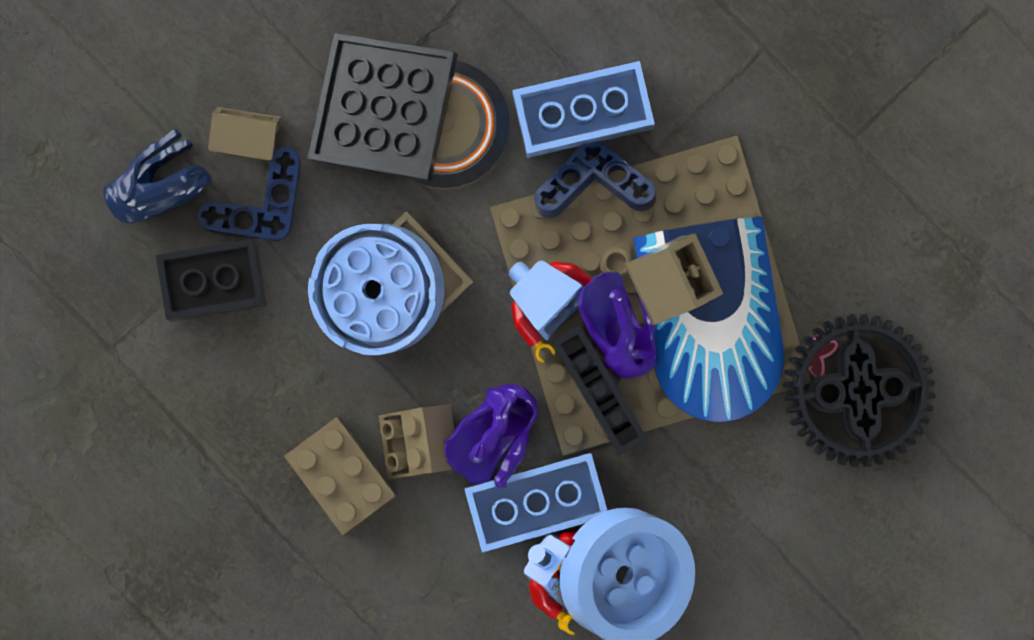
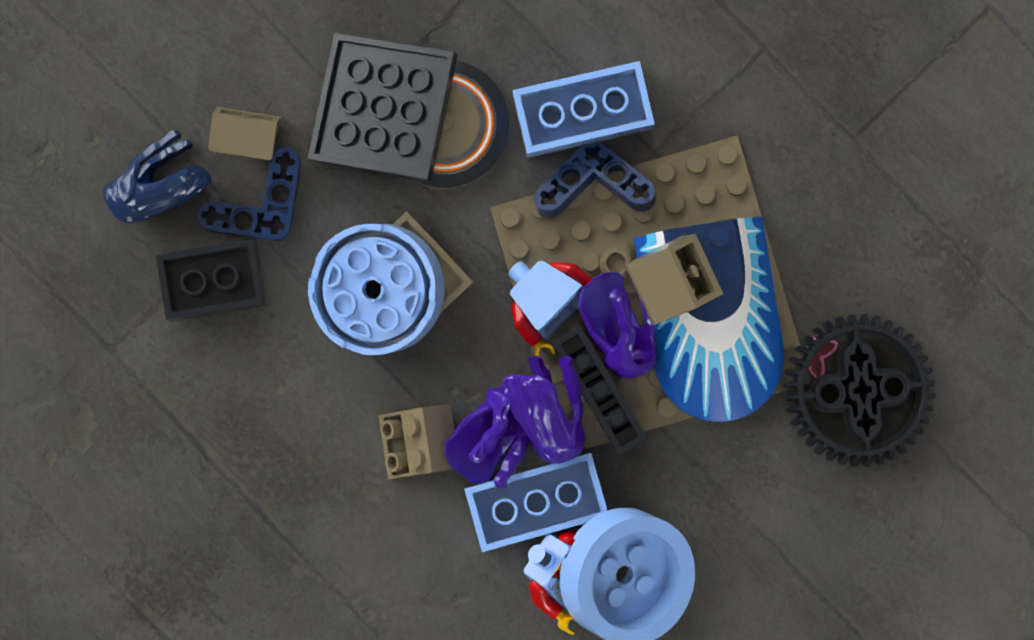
dark tan brick [284,417,397,535] -> none
none -> dark purple hair [501,356,586,464]

